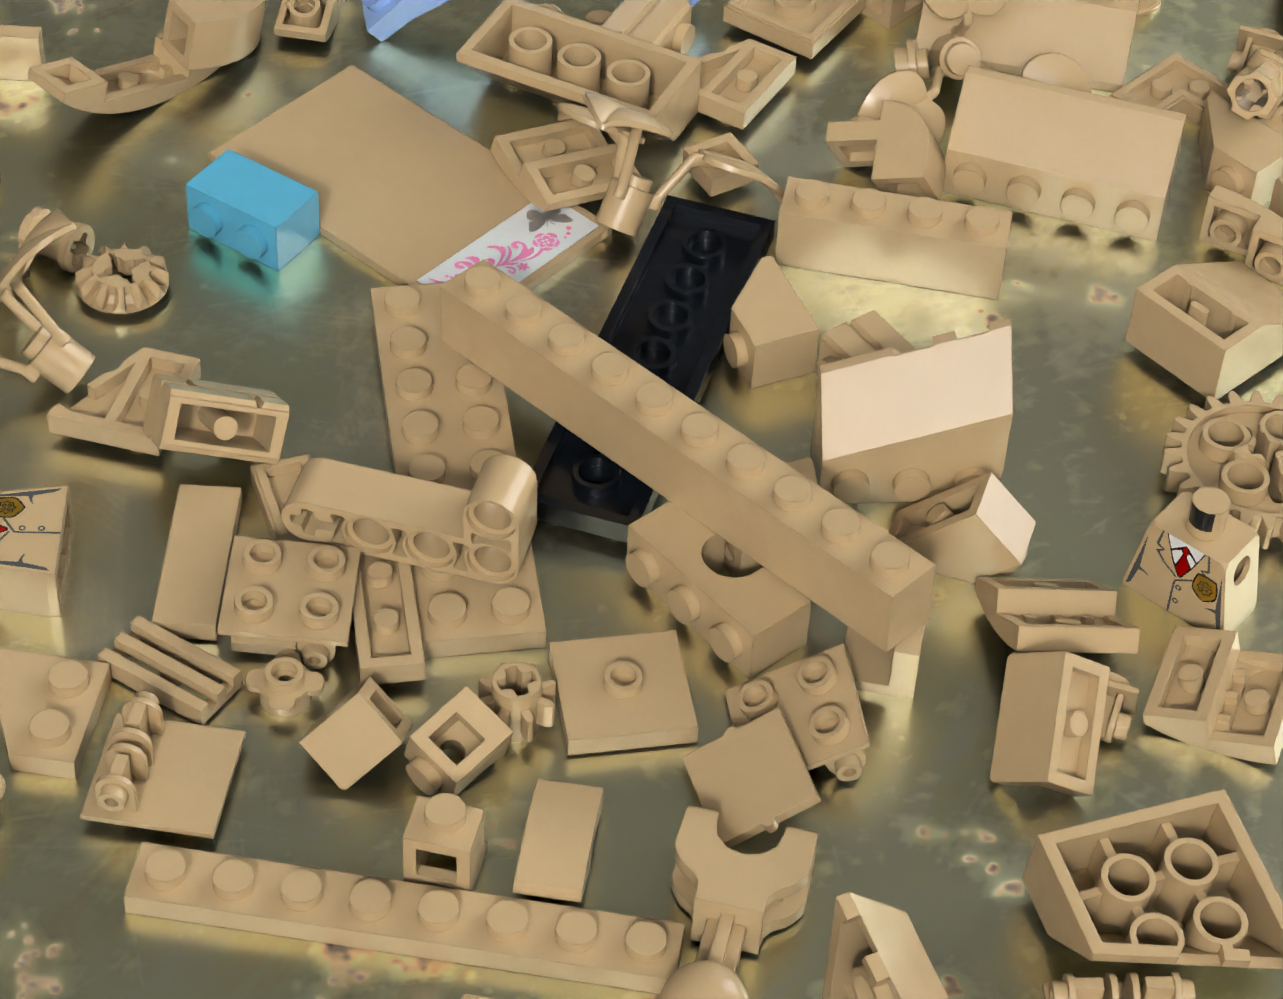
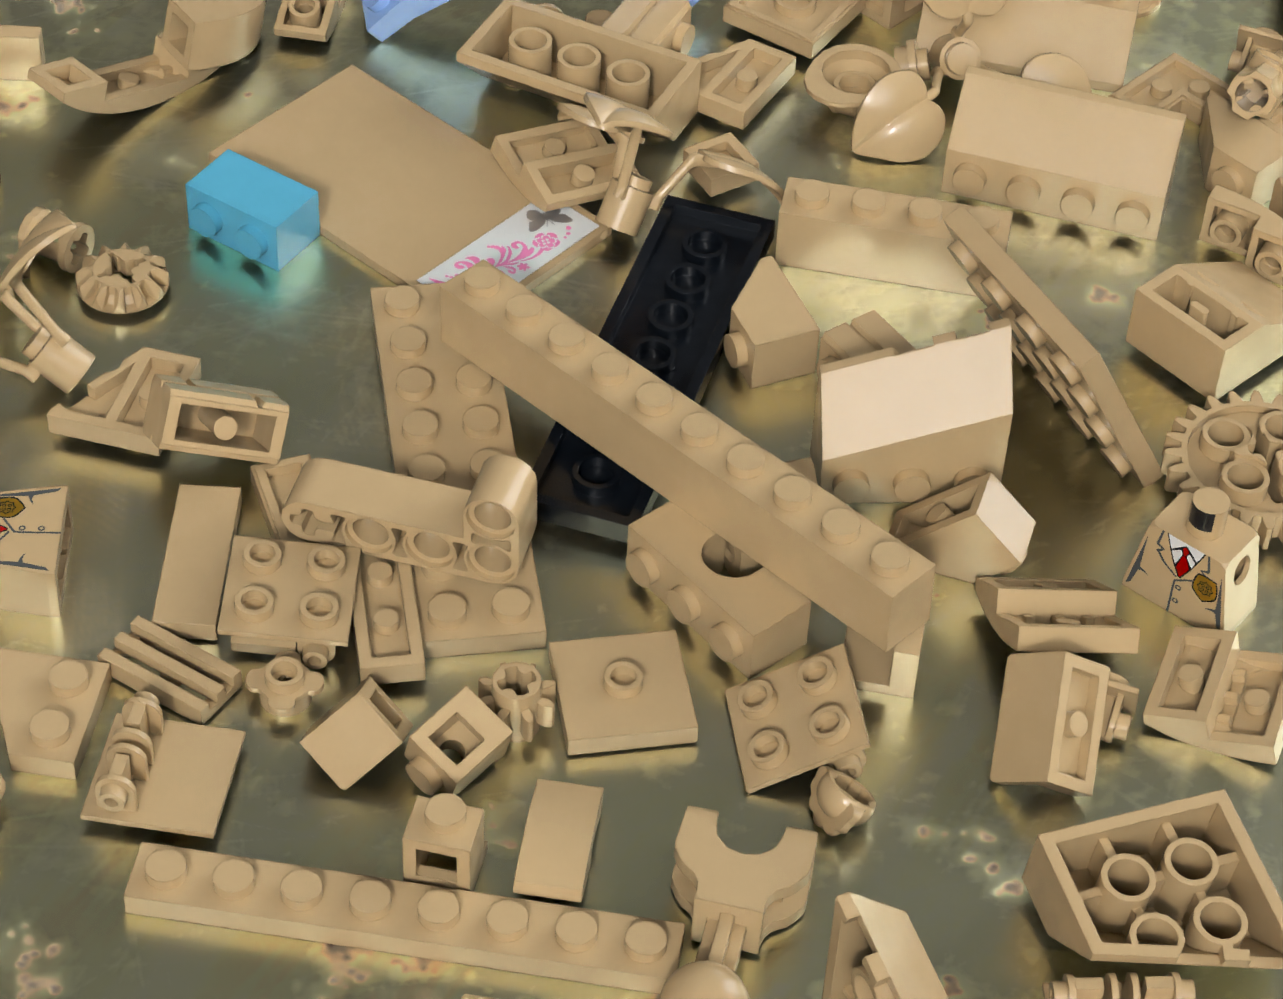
tan piece [682,707,821,848] -> none
tan brick [825,100,946,200] -> none
none -> tan piece [804,43,901,119]
none -> tan piece [809,765,876,836]
none -> tan plate [943,205,1164,487]

